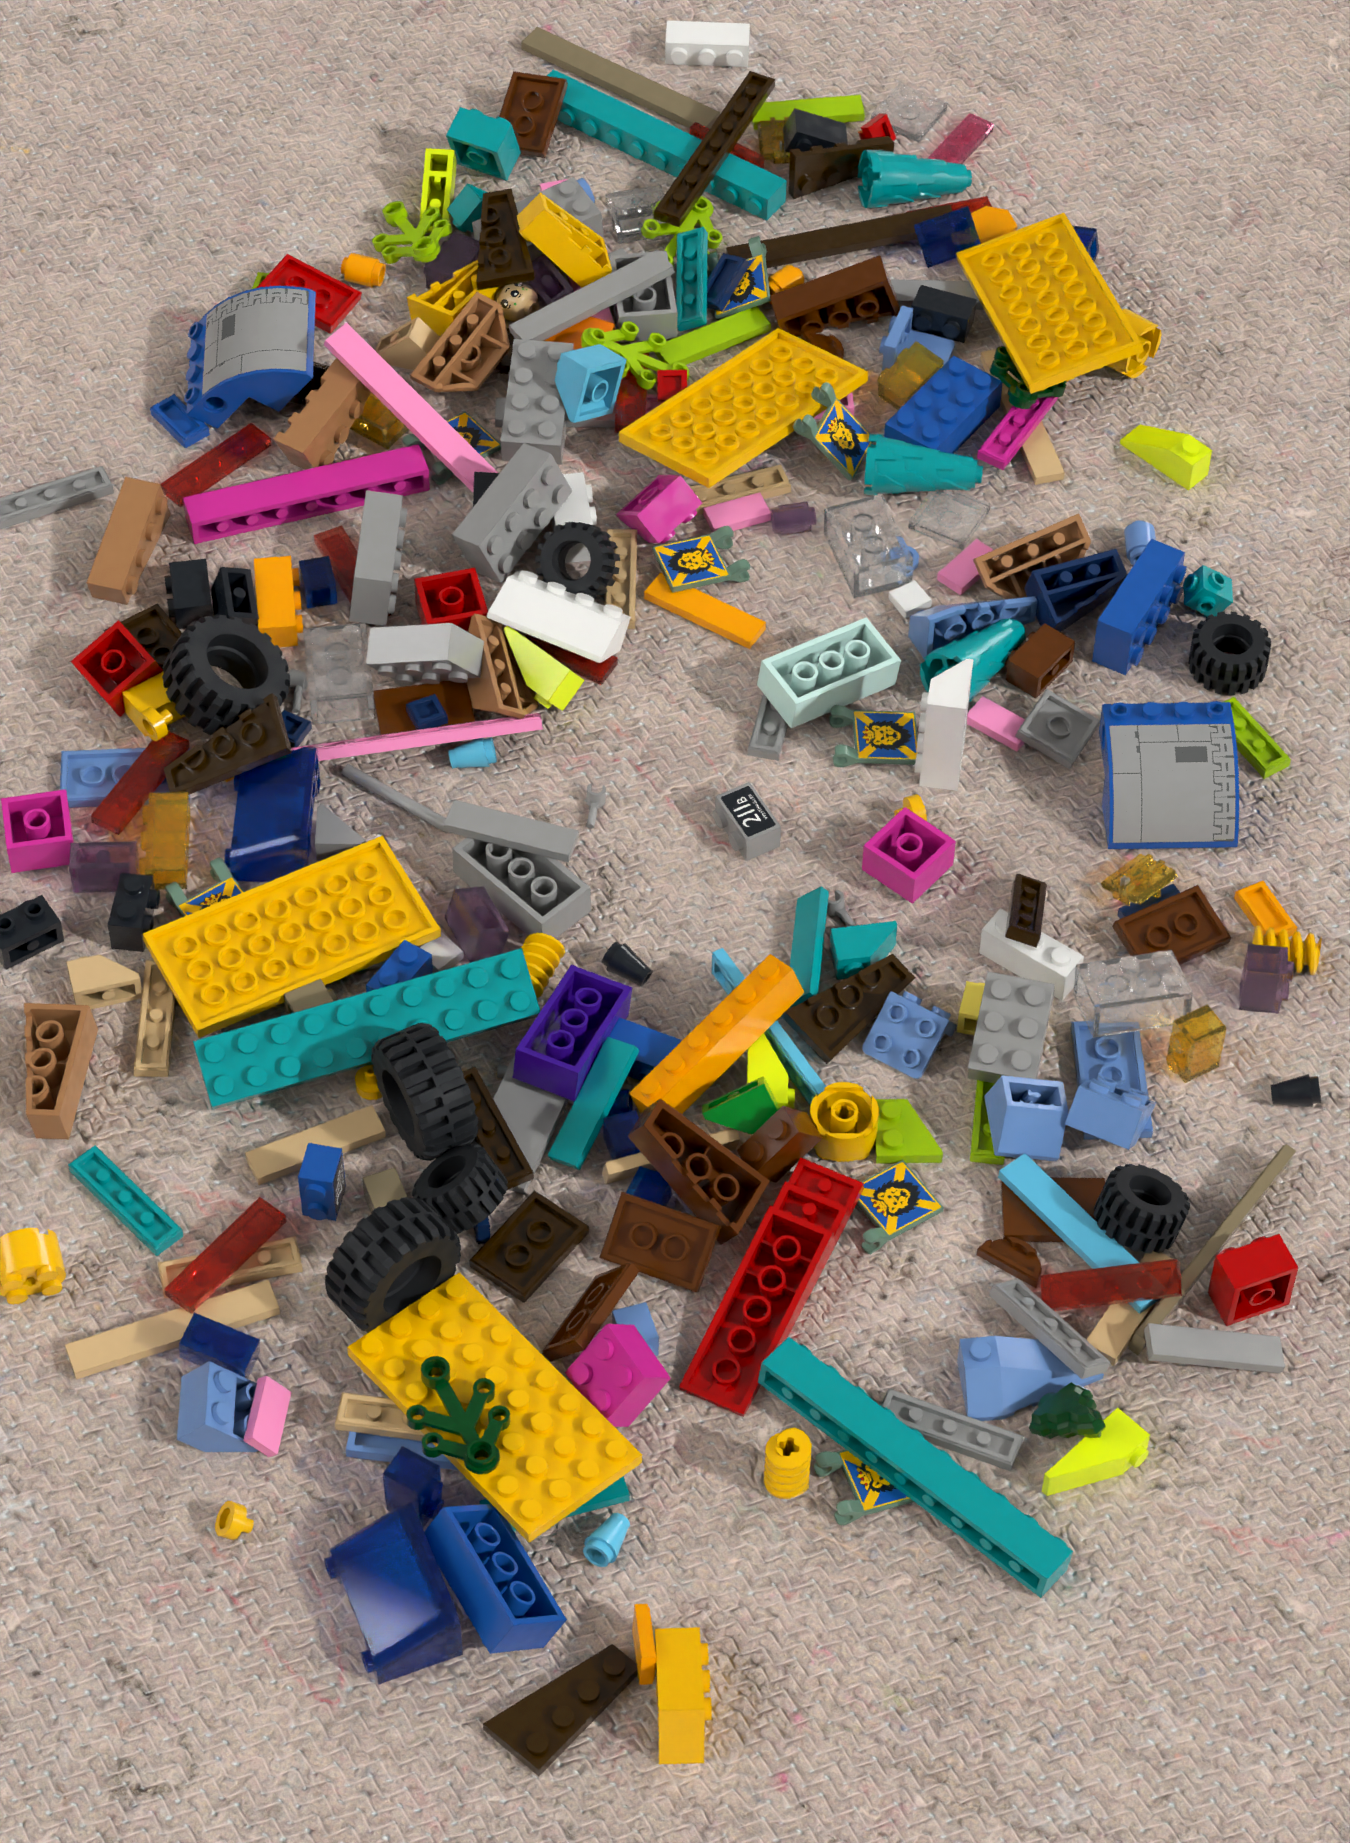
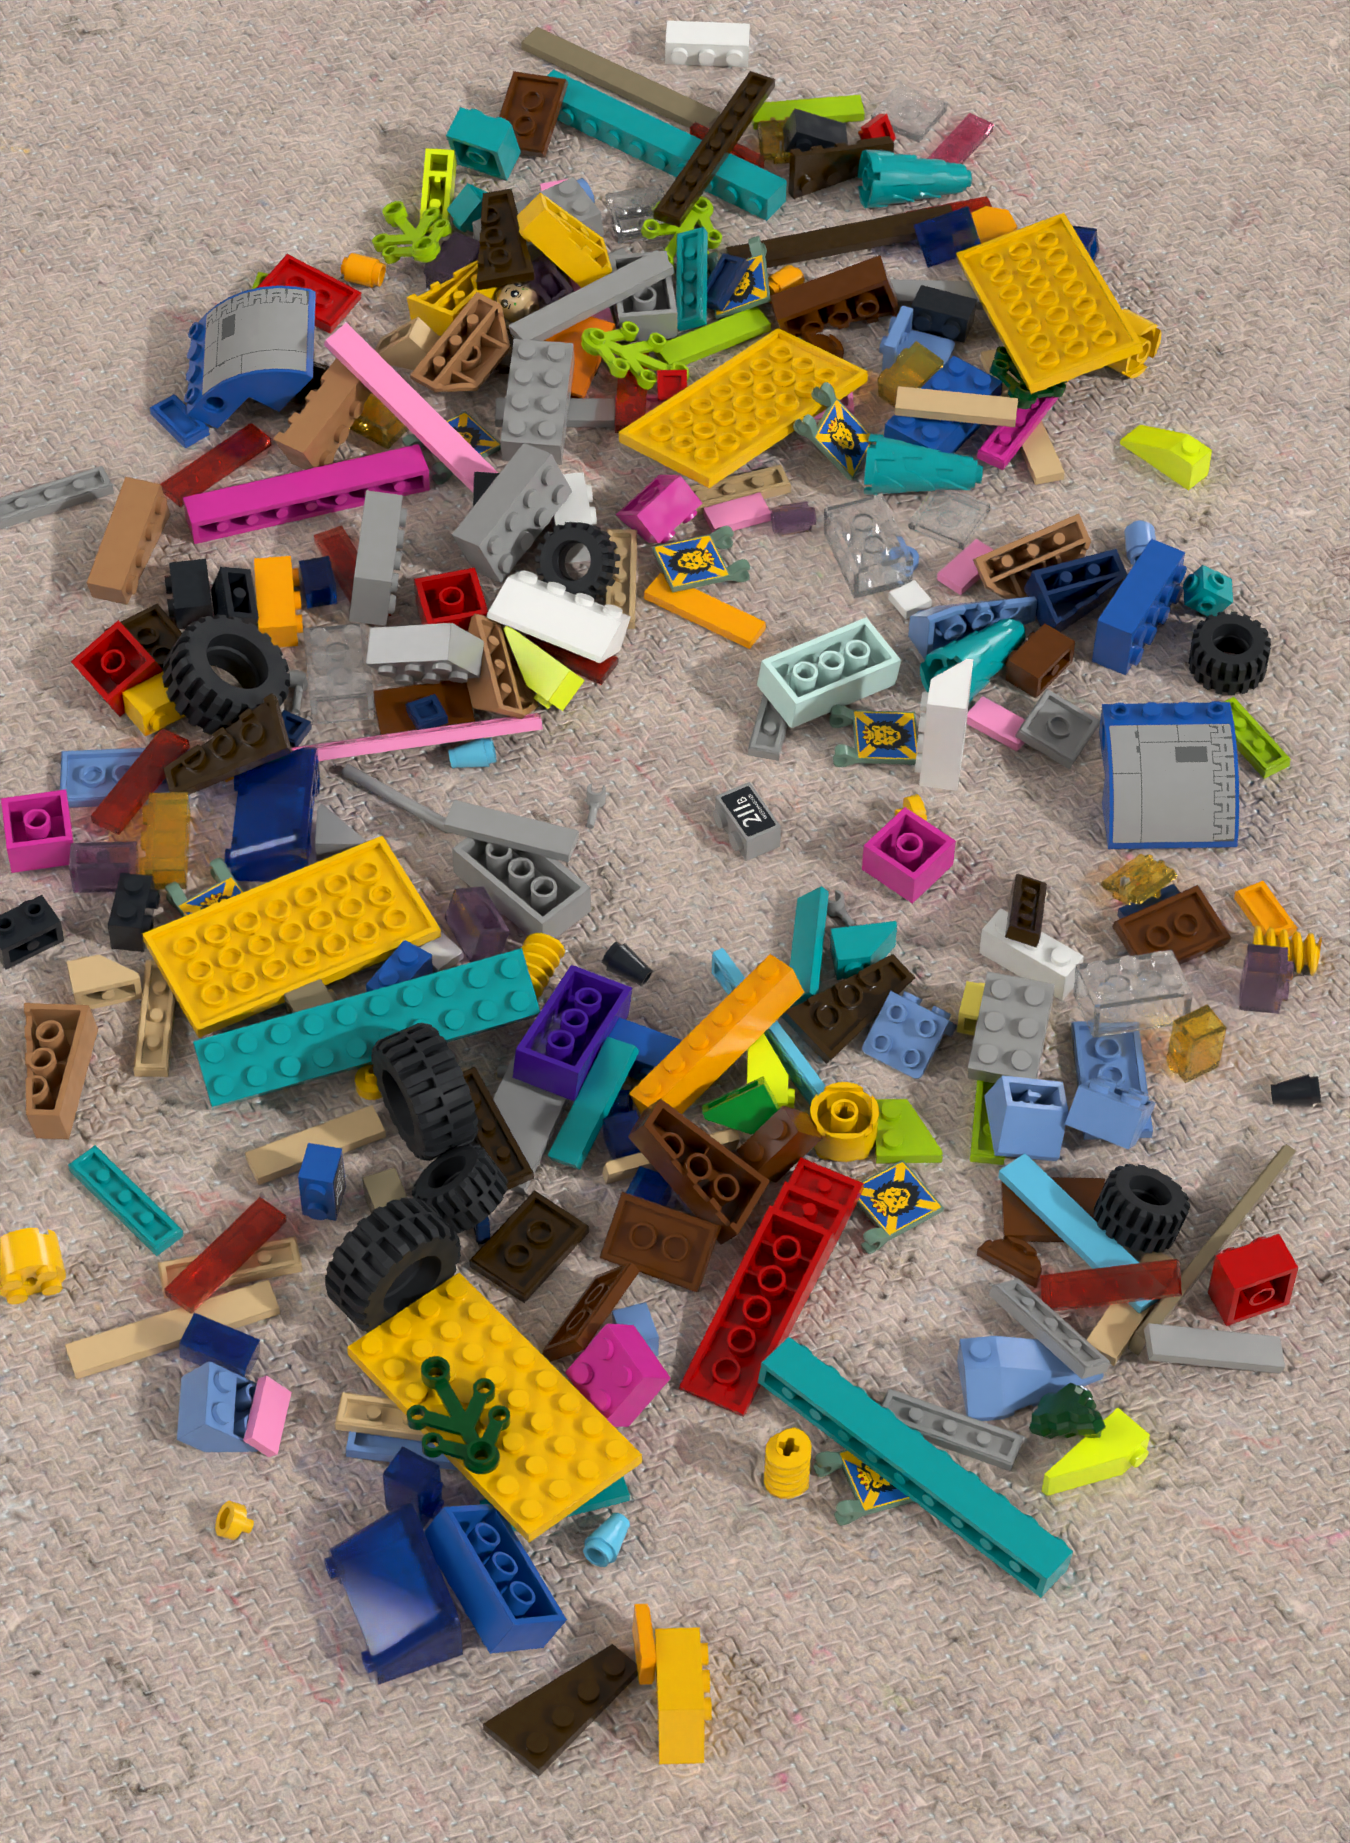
yellow tile [139,707,173,741] -> none
medium azure slope [554,344,627,423] -> none
none -> tan tile [895,386,1018,427]

